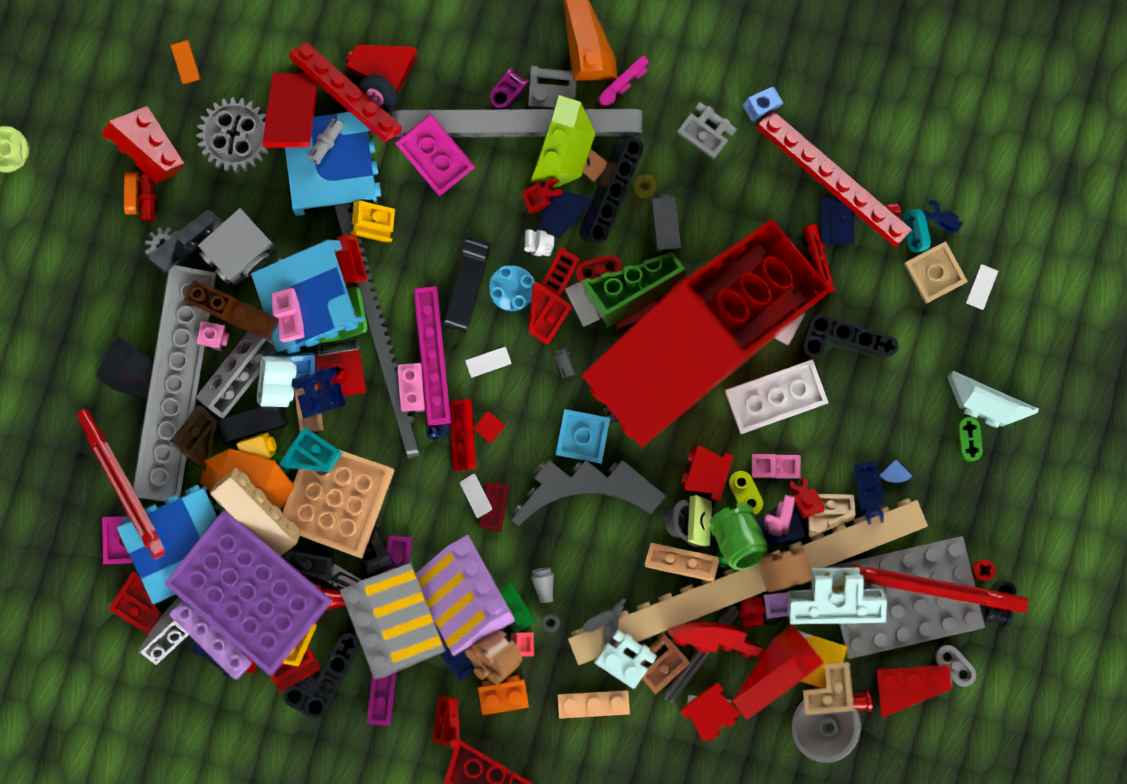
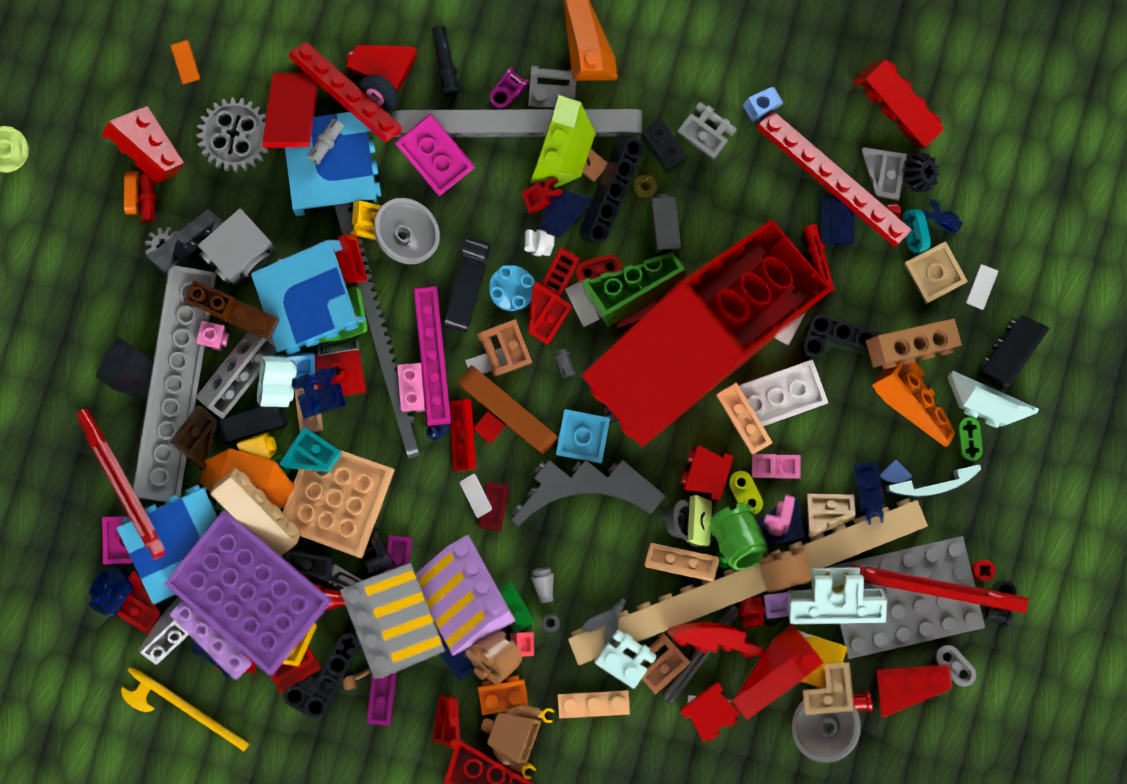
bright pink slope [272,288,304,343] -> none
dark pink hinge [597,56,649,108] -> none
red plate [790,477,825,519] -> none
none -> clear blue plate [89,567,133,615]
none -> yellow piece [121,667,249,751]
none -> medium nougat hand [343,667,372,690]
none -> light grey dish [373,198,440,264]
none -> black pin [432,25,461,97]
none -> dark orange beam [456,365,558,456]
none -> nougat plate [477,319,532,378]
none -> medium nougat torso [481,705,555,780]
none -> black brick [641,119,687,174]
none -> light nougat plate [716,383,773,455]
none -> red wedge [852,59,945,148]
none -> light grey wing [862,147,907,201]
none -> medium nougat brick [866,318,962,369]
none -> orange wedge [872,361,955,447]
none -> light aqua slope [886,465,981,497]
none -> black gear [901,153,940,192]
none -> black slope [978,315,1050,390]

